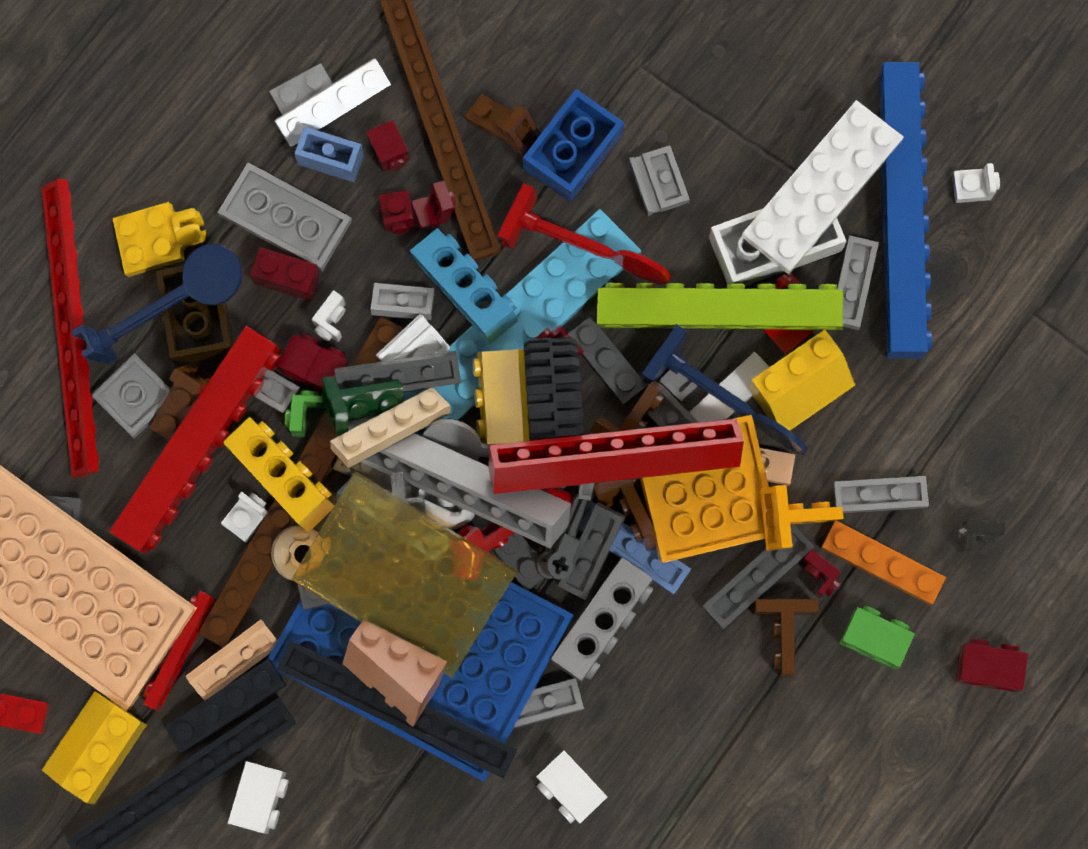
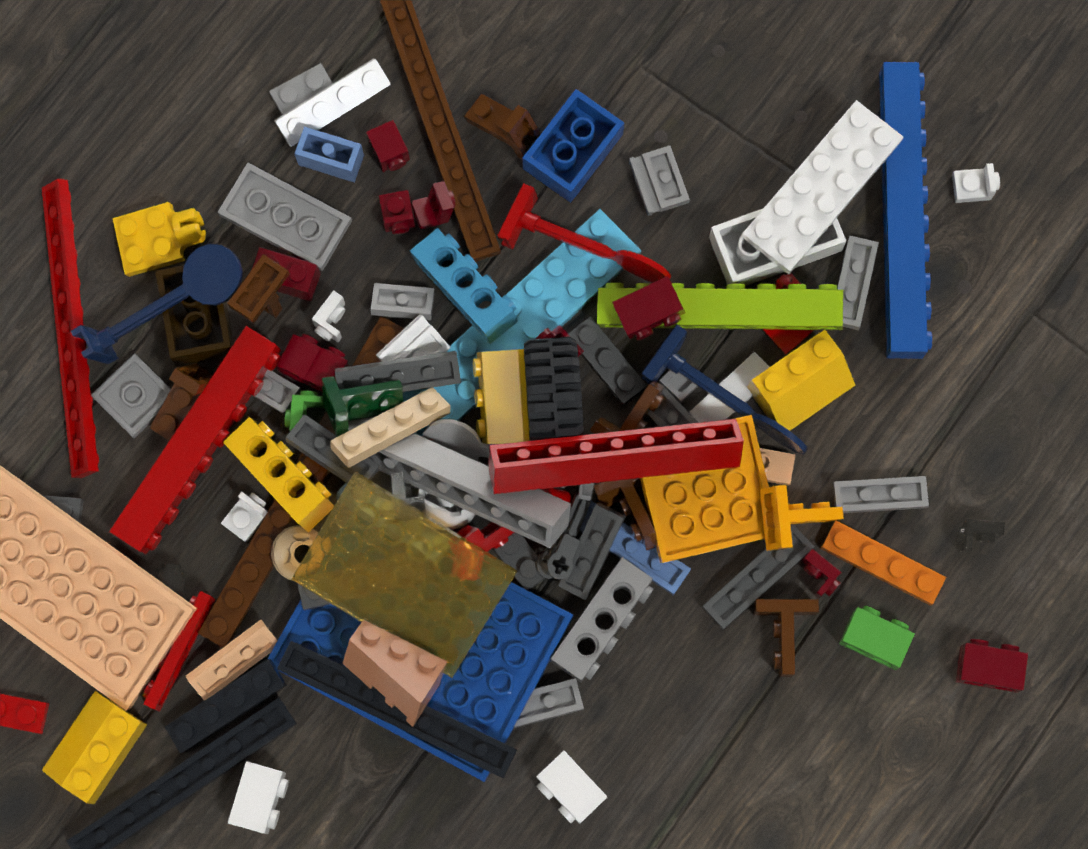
none -> reddish brown bracket [227,254,290,323]
none -> dark grey plate [286,414,380,492]
none -> dark red brick [612,276,686,340]

